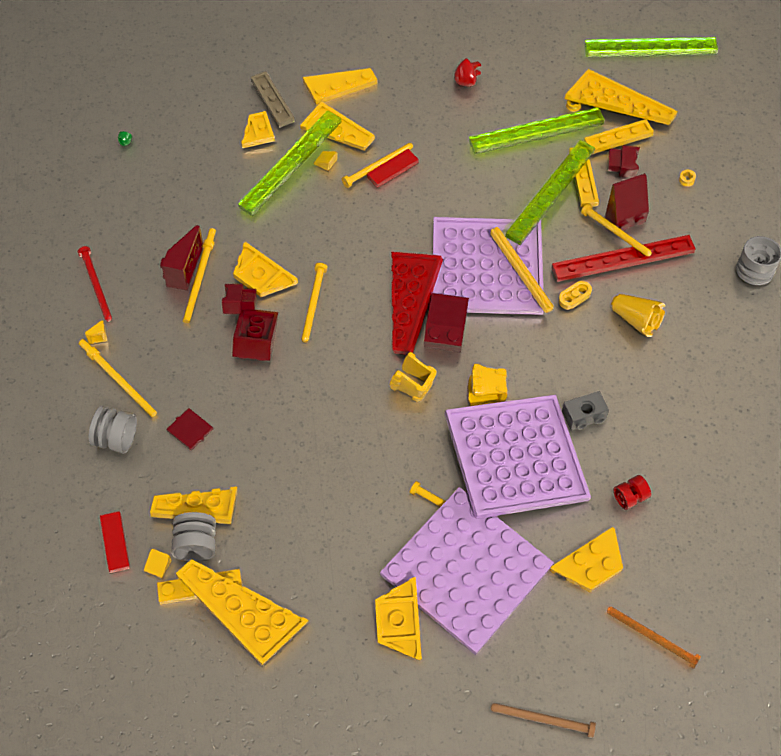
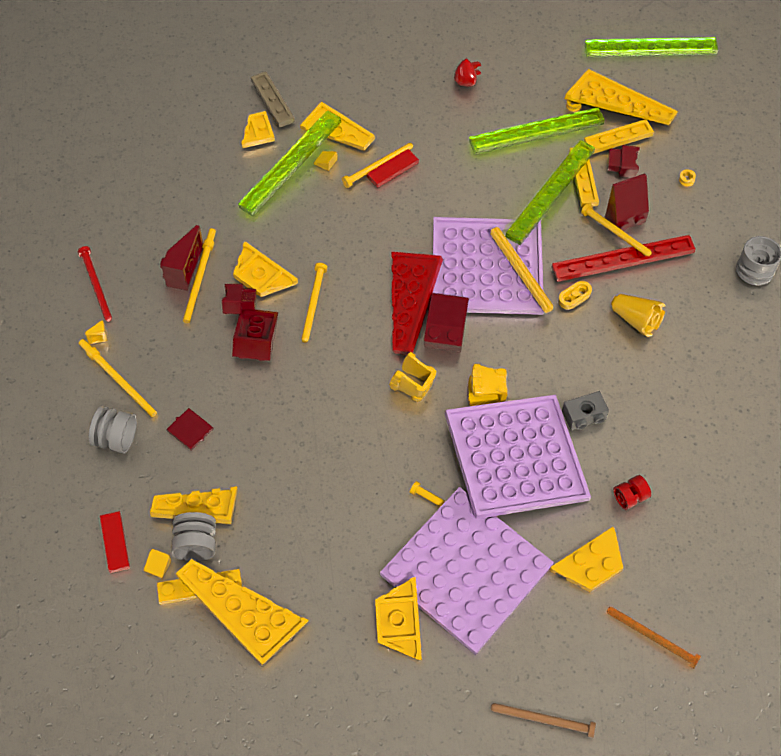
green hinge [118,131,132,146] -> none
yellow wing [303,68,378,105] -> none

